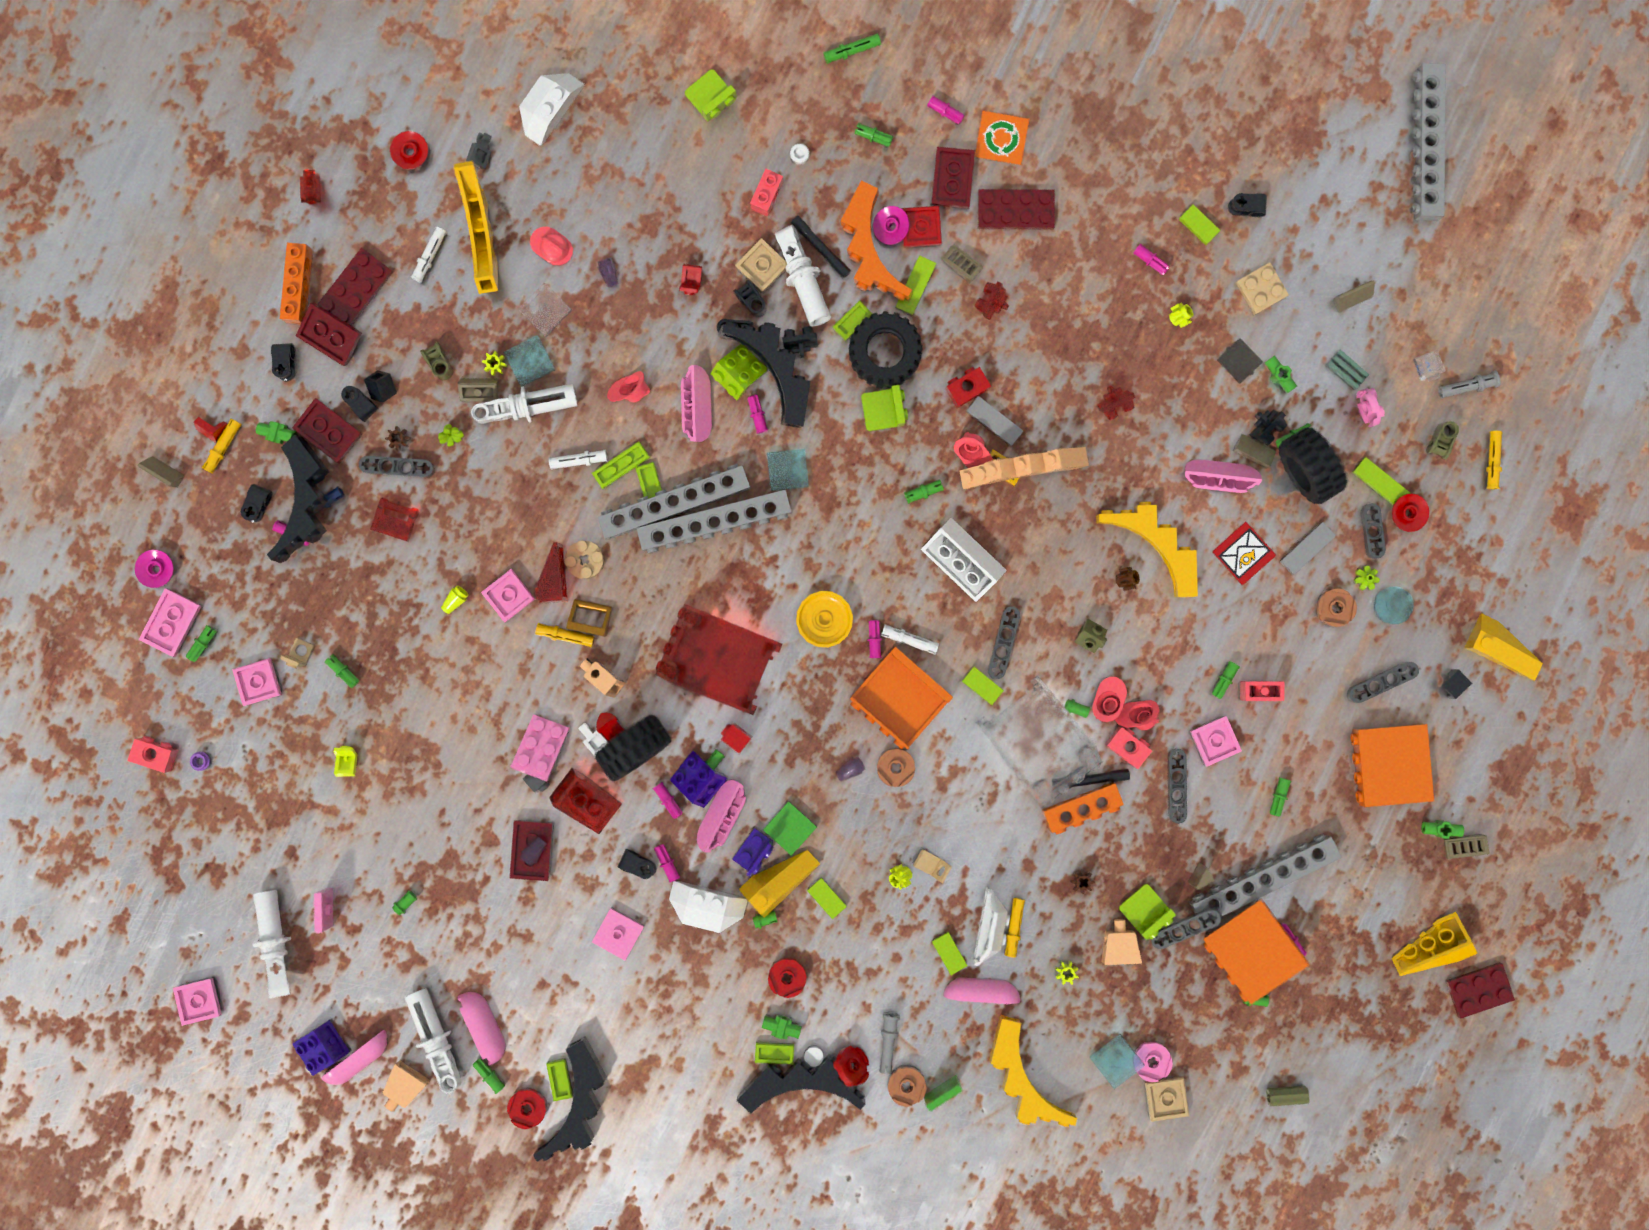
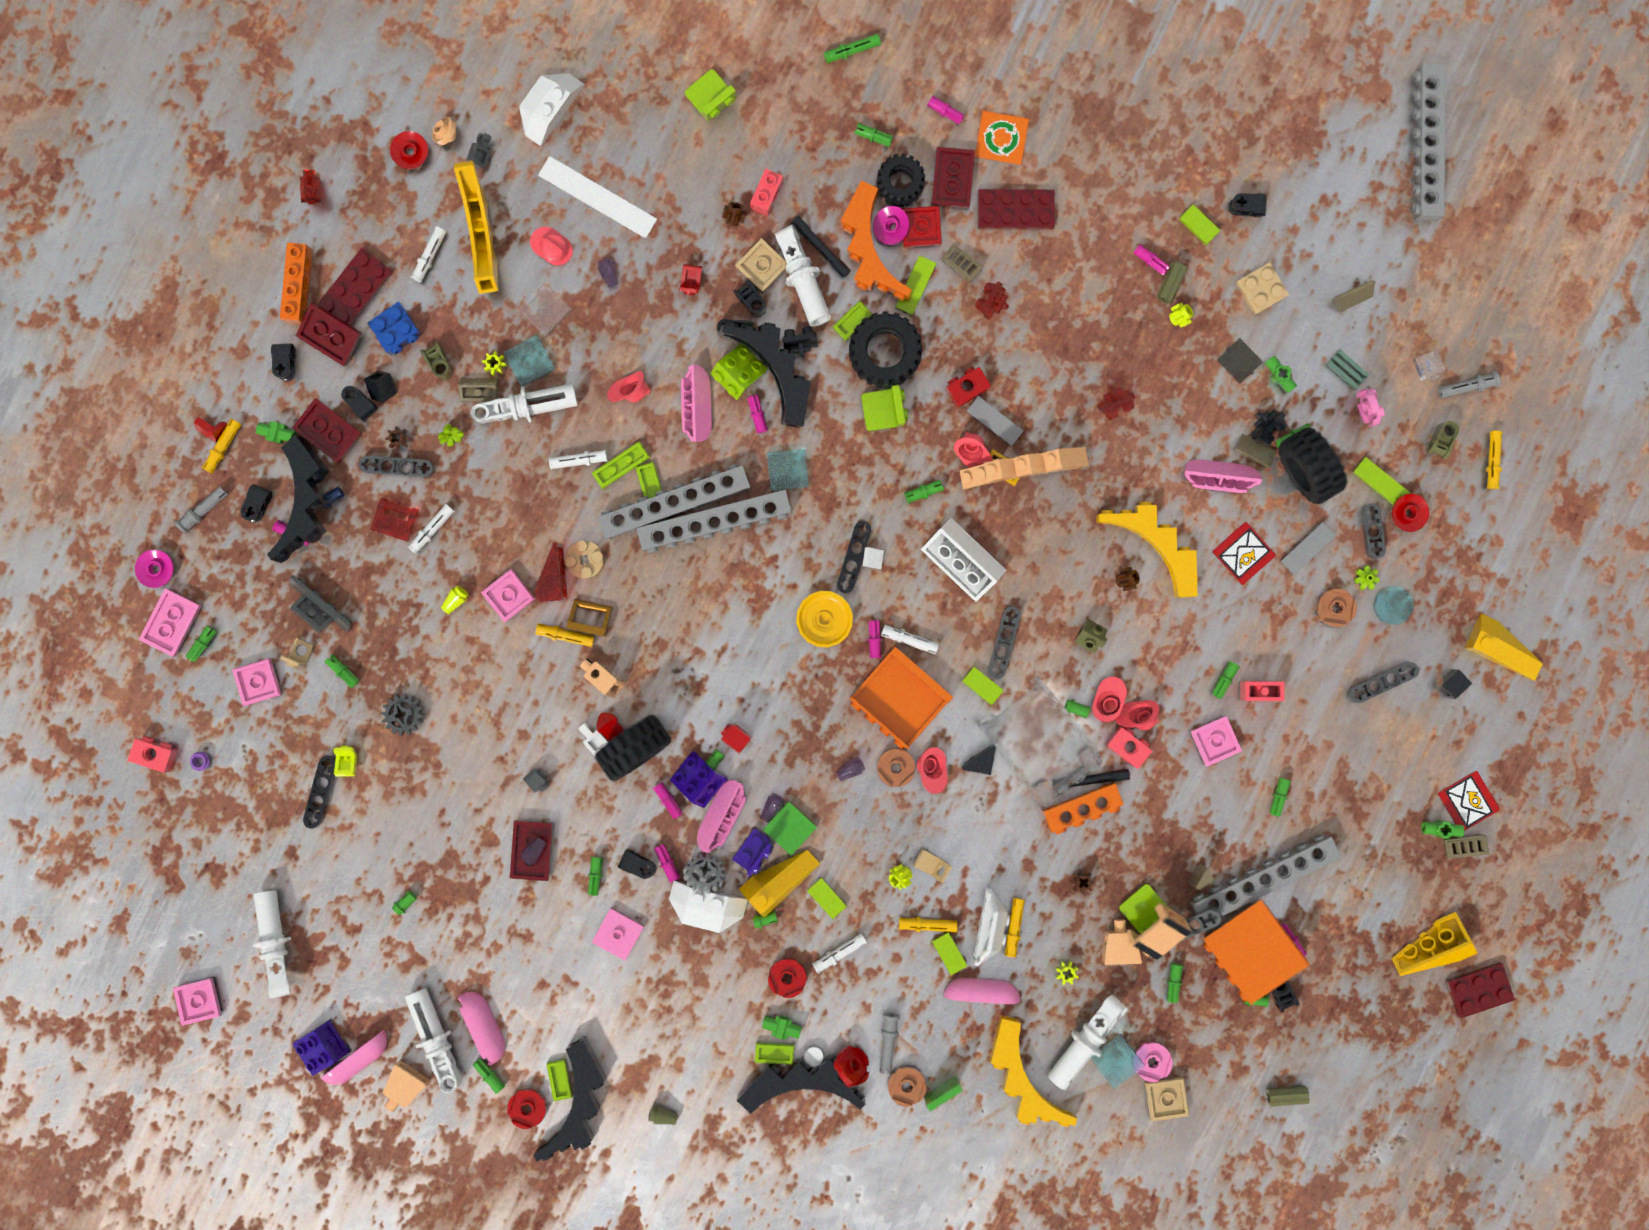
dark tan slope [138,457,184,488] -> none
bright pink plate [314,888,333,933] -> none
bright pink plate [511,714,569,782] -> none
clear red slope [549,768,622,834] -> none
clear red windscreen [656,604,782,715] -> none
white tile [790,144,809,164] -> none
dark grey beam [1167,748,1187,824] -> none
orange panel [1350,723,1434,807] -> none
none -> light grey pin [174,486,229,534]
none -> dark grey bracket [290,575,351,634]
none -> black beam [303,755,336,829]
none -> blue plate [367,301,422,355]
none -> dark grey gear [381,694,425,736]
none -> white pin [407,504,455,554]
none -> light nougat plate [432,117,456,146]
none -> white sticker [538,156,657,238]
none -> bright green axle [587,857,604,896]
none -> olive cone [648,1105,678,1125]
none -> light grey gear [683,854,725,894]
none -> reddish brown gear [722,202,746,226]
none -> clear purple cone [760,793,785,823]
none -> white pin [812,933,867,974]
none -> black beam [837,521,871,593]
none -> white tile [862,547,884,569]
none -> black tyre [877,153,925,207]
none -> yellow pin [899,917,957,933]
none -> coral piece [917,747,948,794]
none -> black slope [961,744,996,775]
none -> white piece [1047,995,1128,1090]
none -> light nougat panel [1127,903,1191,960]
none -> olive axle [1156,262,1188,304]
none -> bright green axle [1167,963,1183,1003]
none -> black piece [1271,980,1299,1013]
none -> sticker [1438,771,1500,831]

